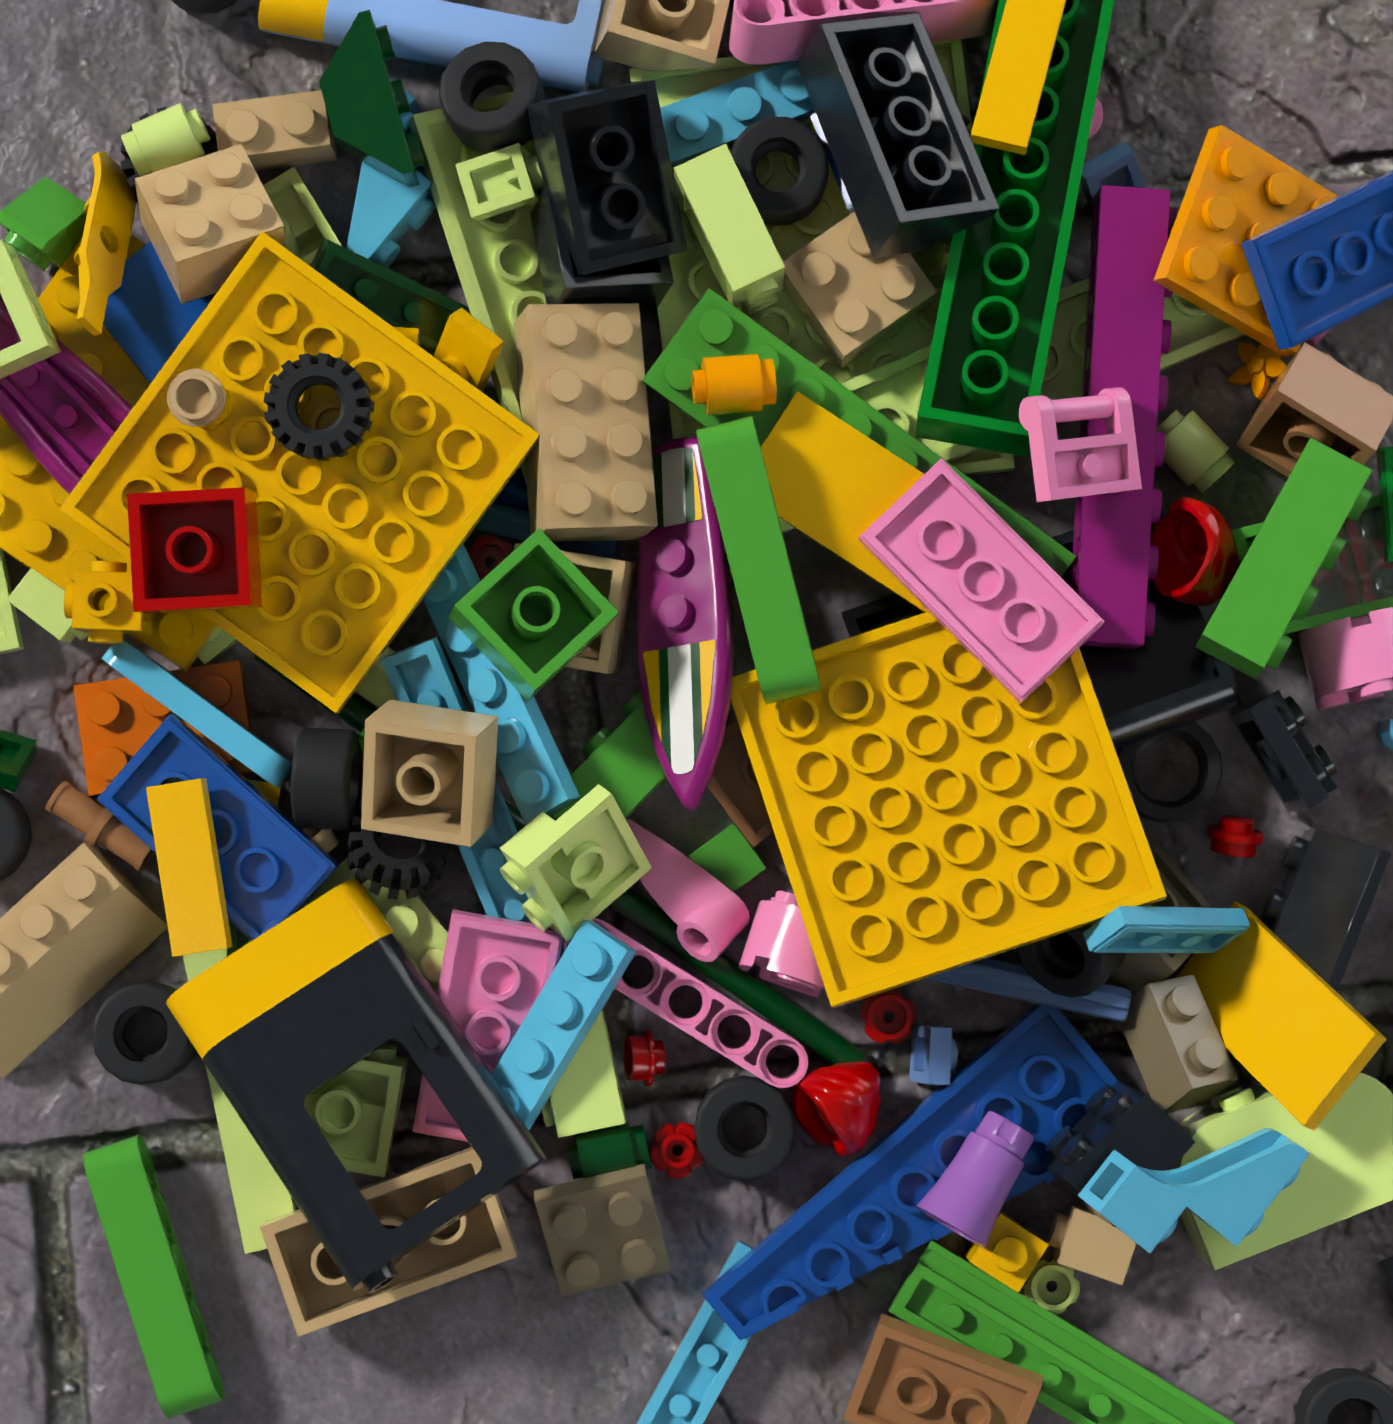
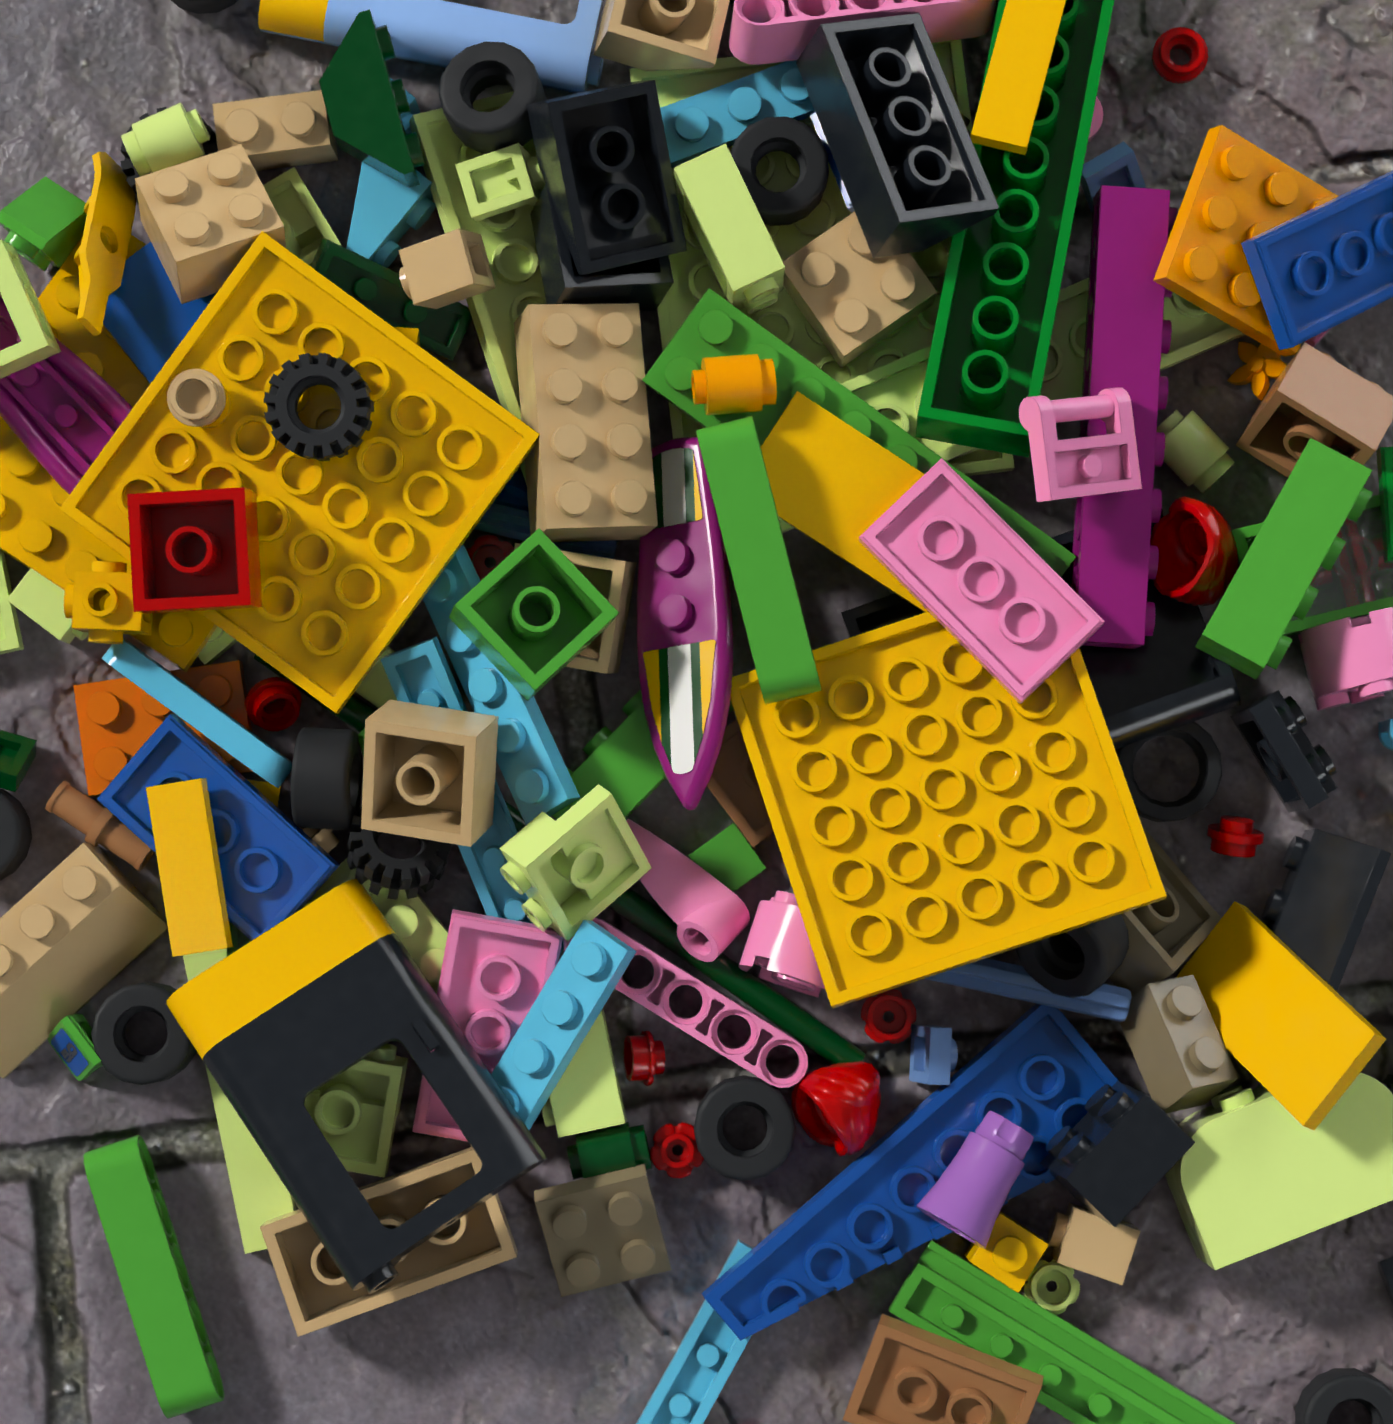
yellow plate [433,307,504,392] -> none
medium azure arch [1078,1128,1310,1253] -> none
medium azure tile [1083,906,1250,953] -> none
none -> bright green slope [48,1014,103,1081]
none -> red plate [245,677,302,731]
none -> tan brick [398,229,496,309]
none -> red plate [1152,27,1208,84]

